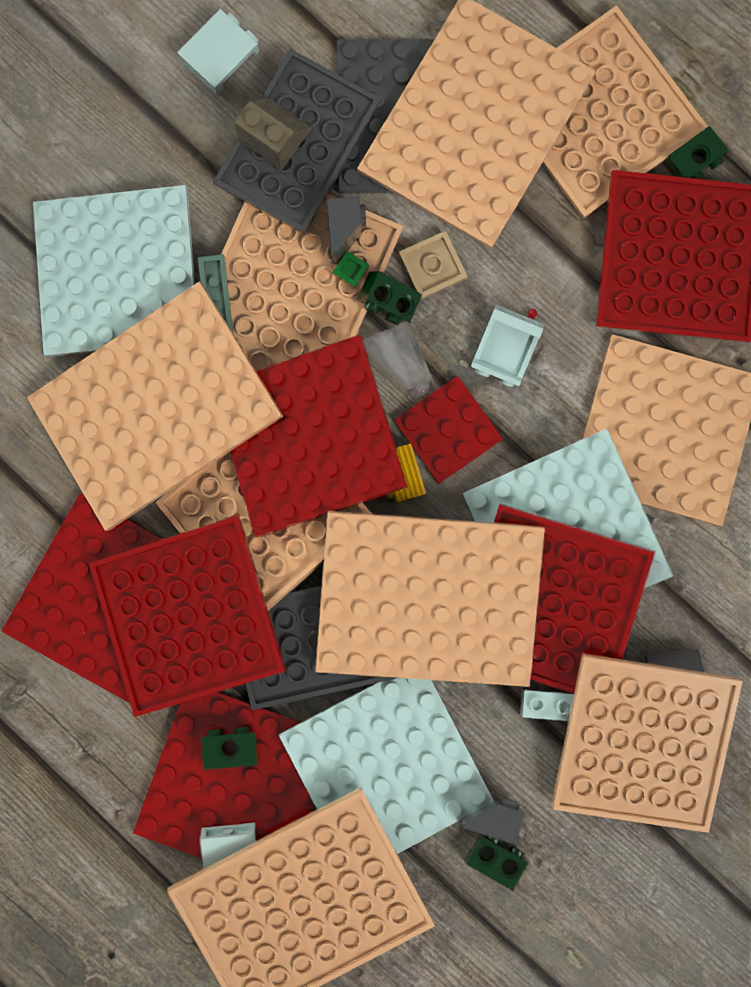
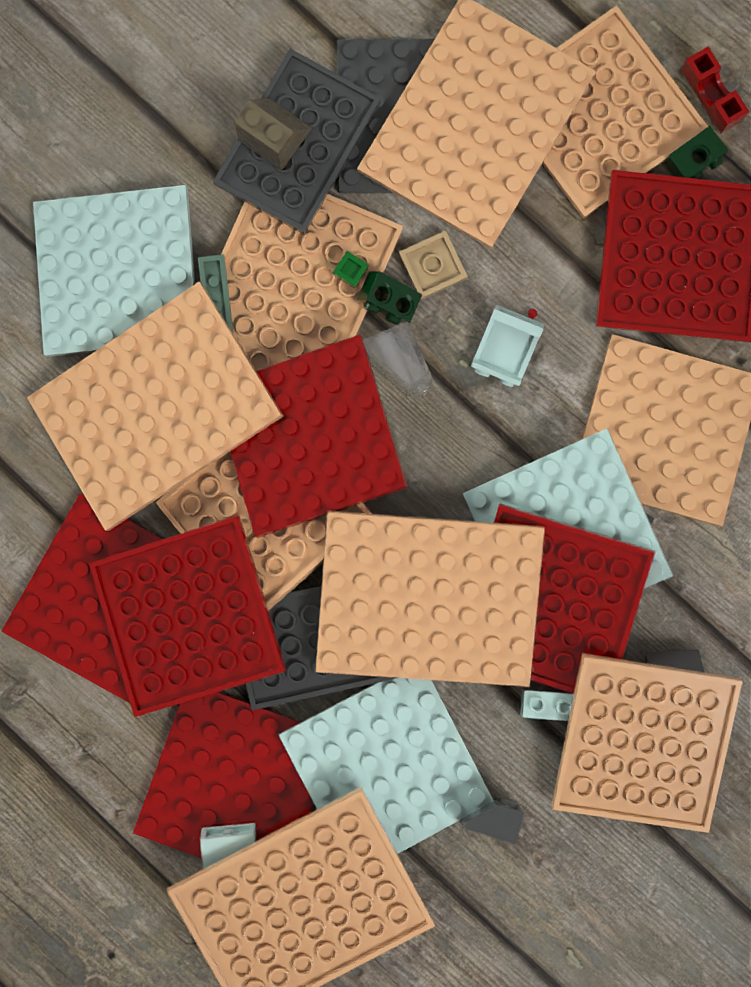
light aqua panel [177,9,259,96] -> none
dark green brick [201,727,259,770] -> none
dark grey slope [327,196,366,263] -> none
yellow brick [387,444,426,504] -> none
red plate [394,376,503,485] -> none
dark green brick [464,833,528,891] -> none
none -> red arch [680,47,749,134]

